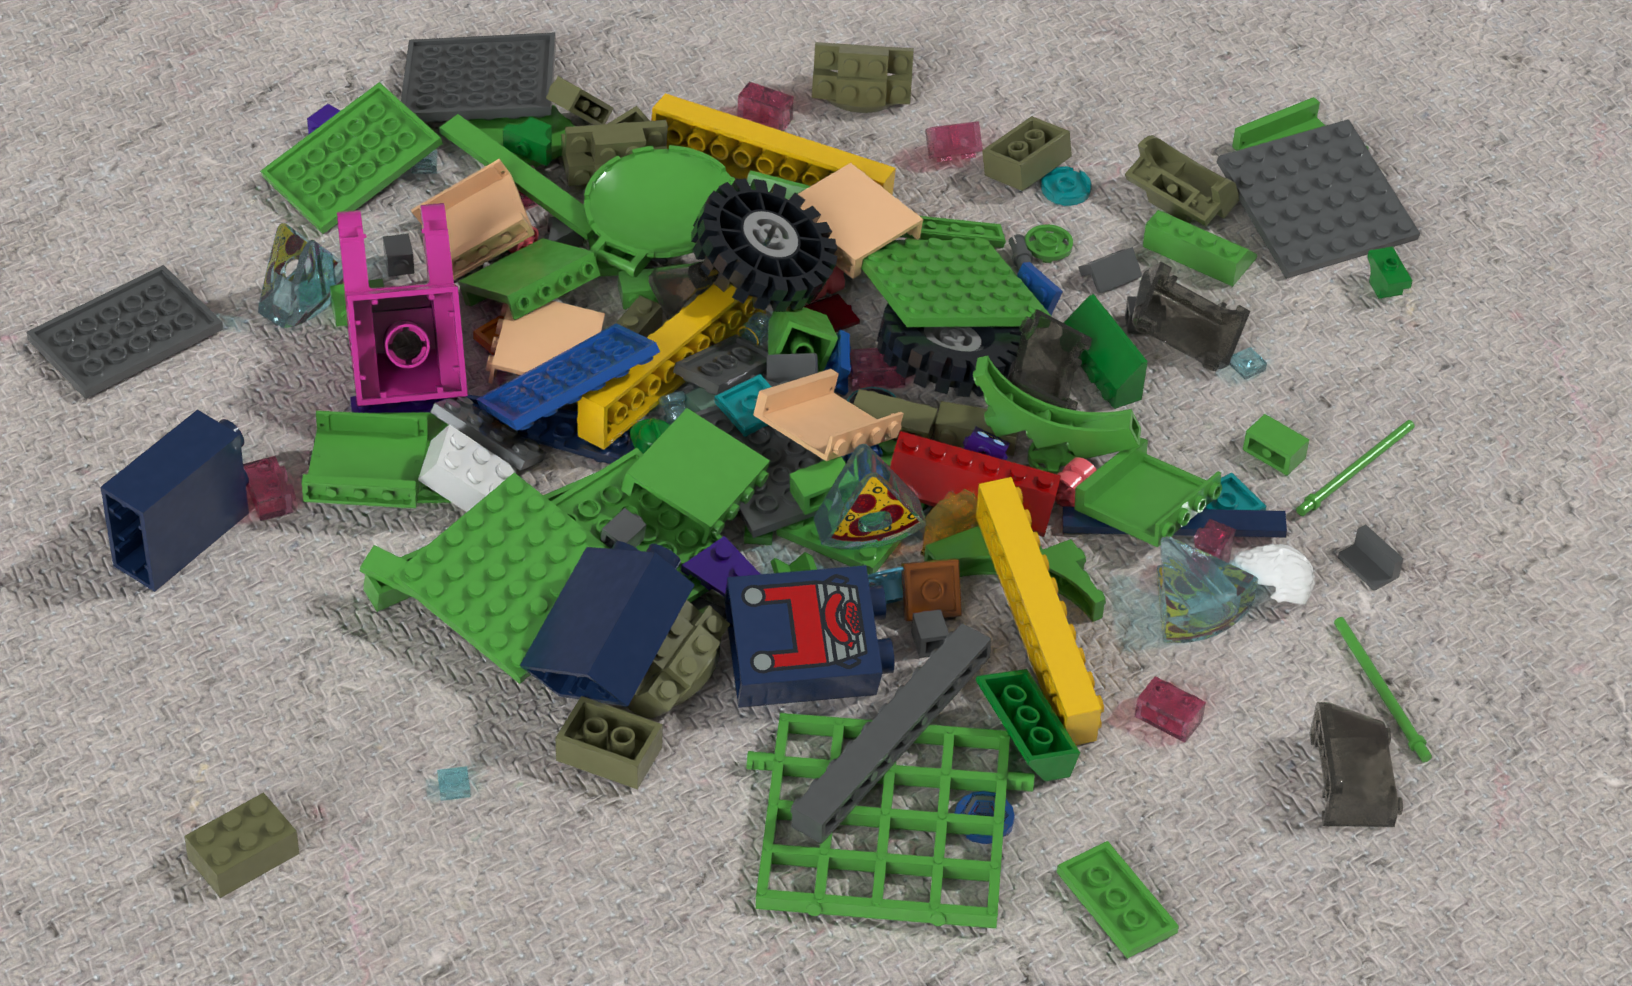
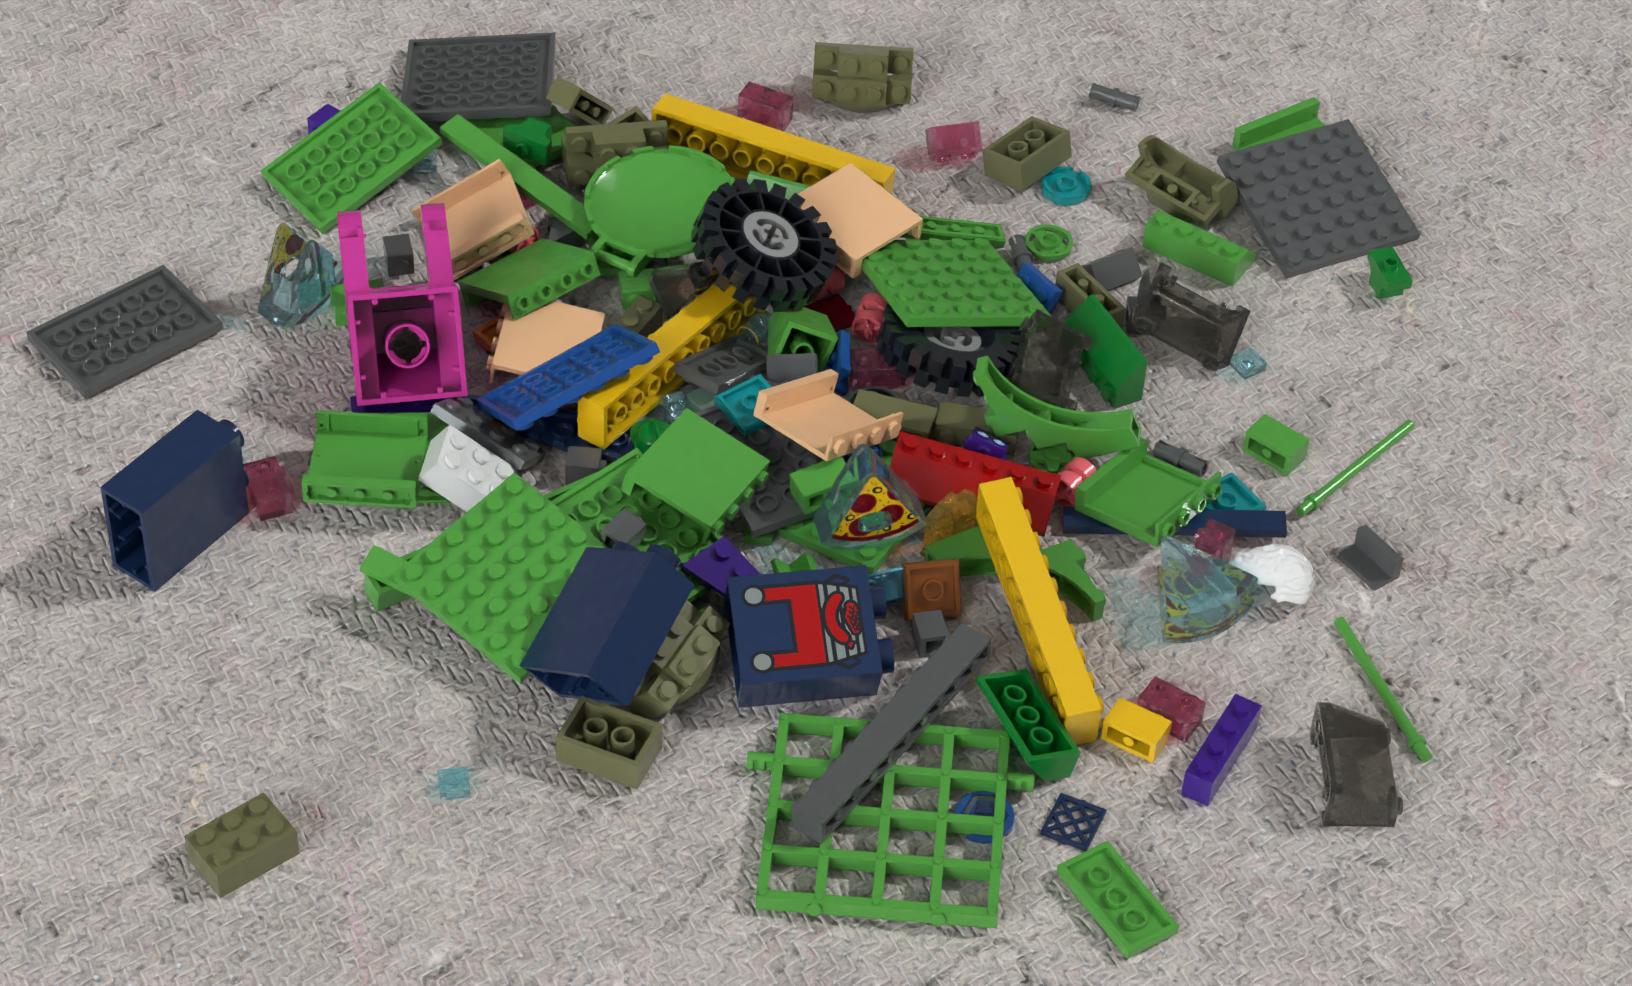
none -> dark grey brick [565,446,607,485]
none -> coral wheel [851,293,888,343]
none -> dark blue window [1040,793,1107,851]
none -> olive brick [1055,263,1126,330]
none -> dark grey pin [1089,83,1140,112]
none -> yellow brick [1100,697,1172,763]
none -> dark grey pin [1153,439,1209,477]
none -> dark purple brick [1181,694,1262,806]

